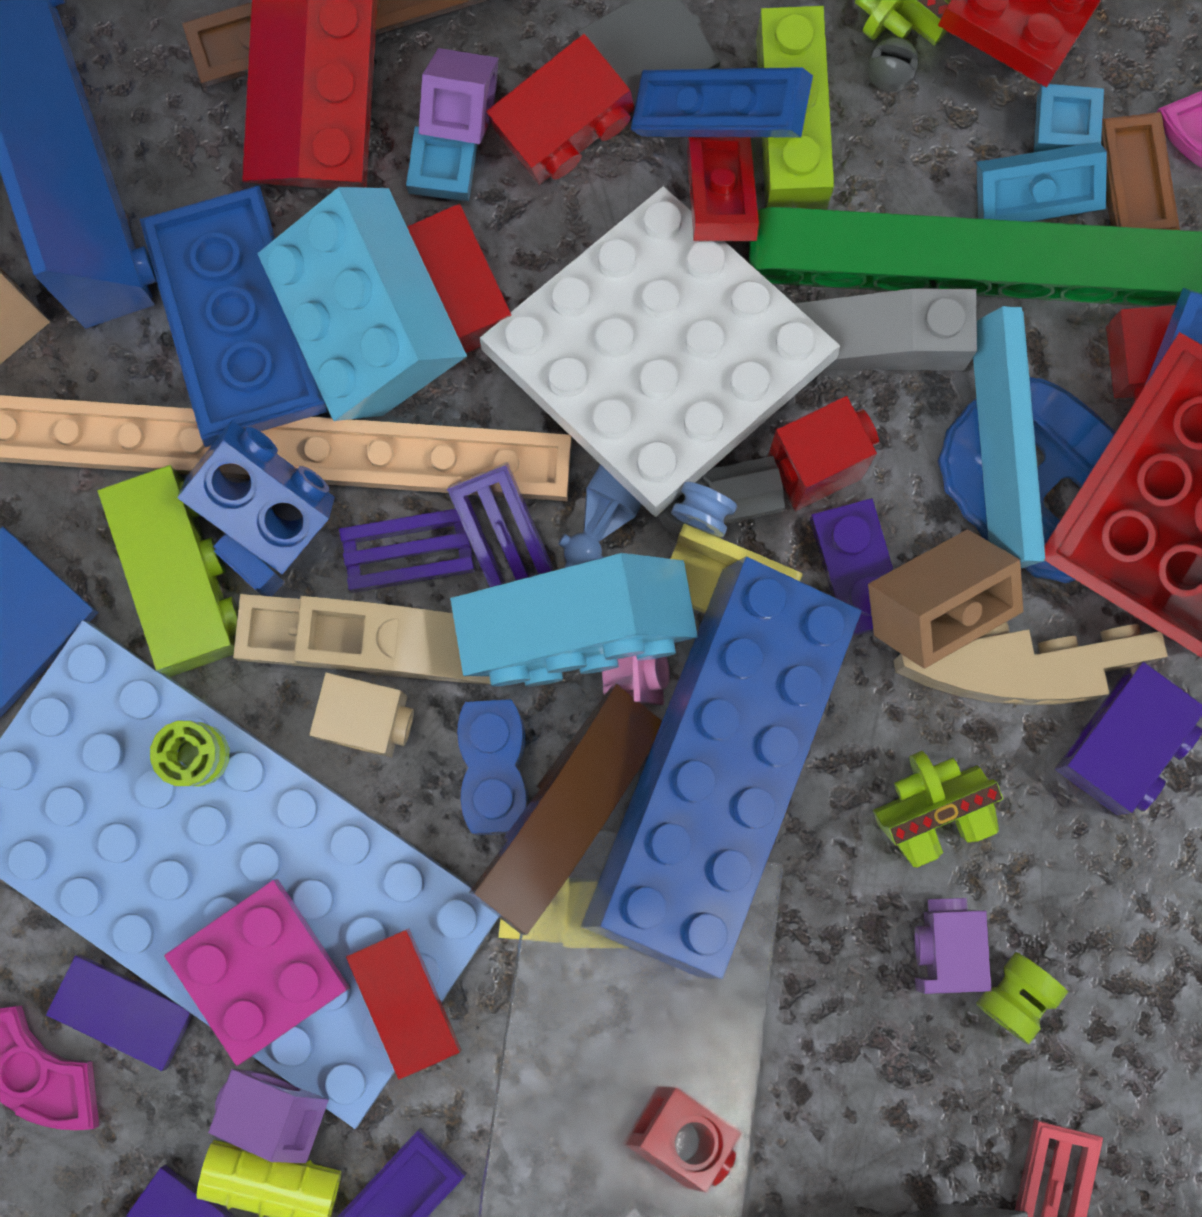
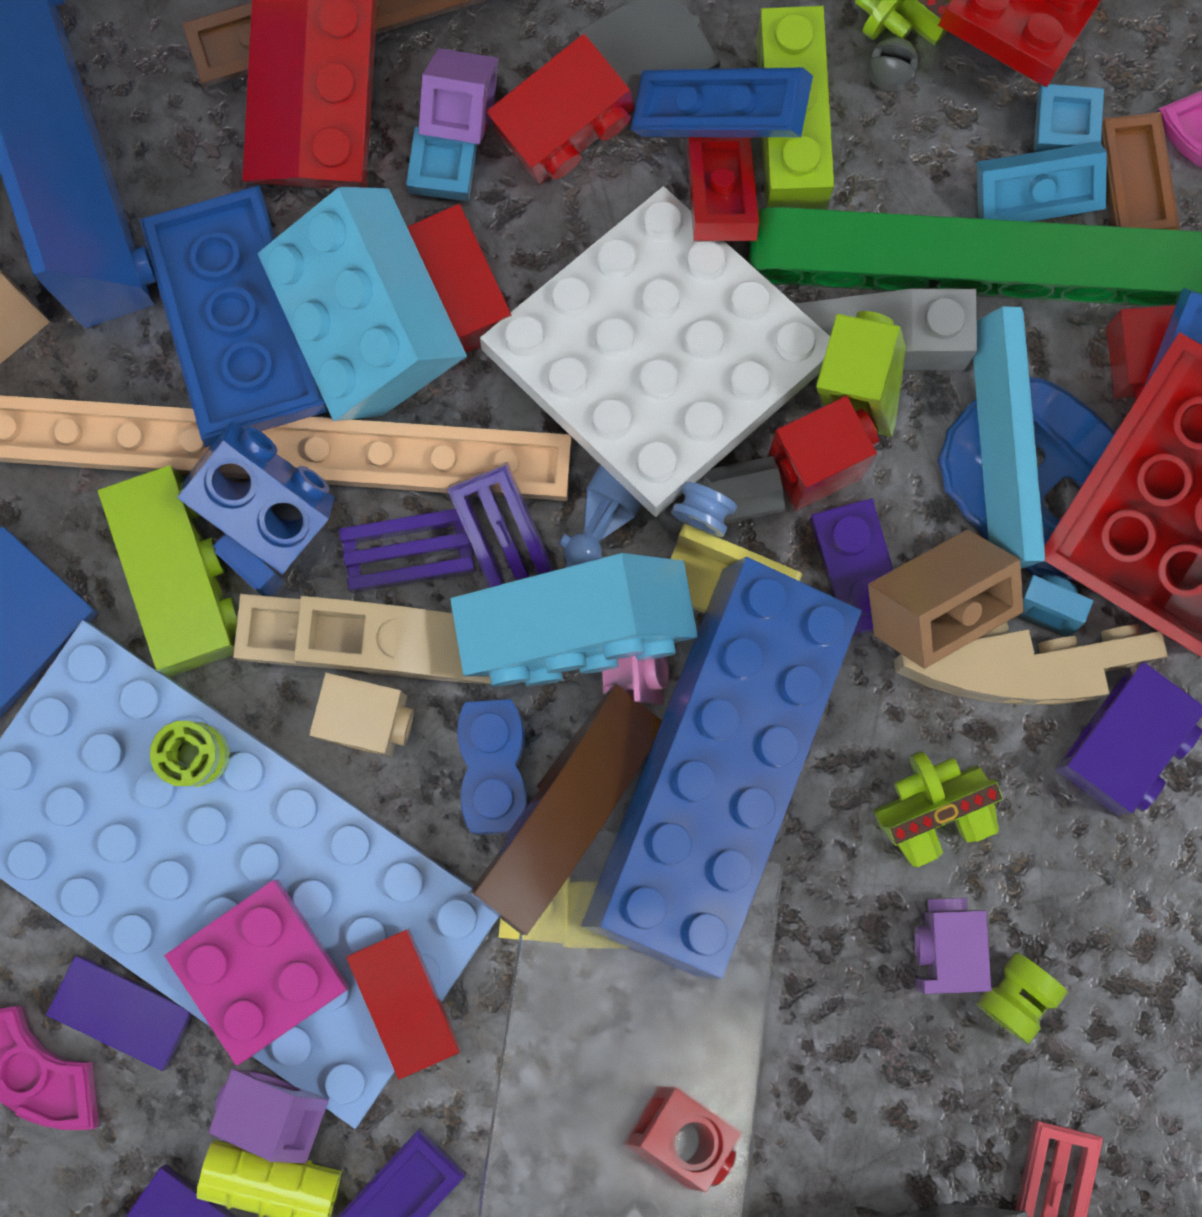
none -> lime slope [816,311,906,437]
none -> dark azure plate [1017,575,1094,637]

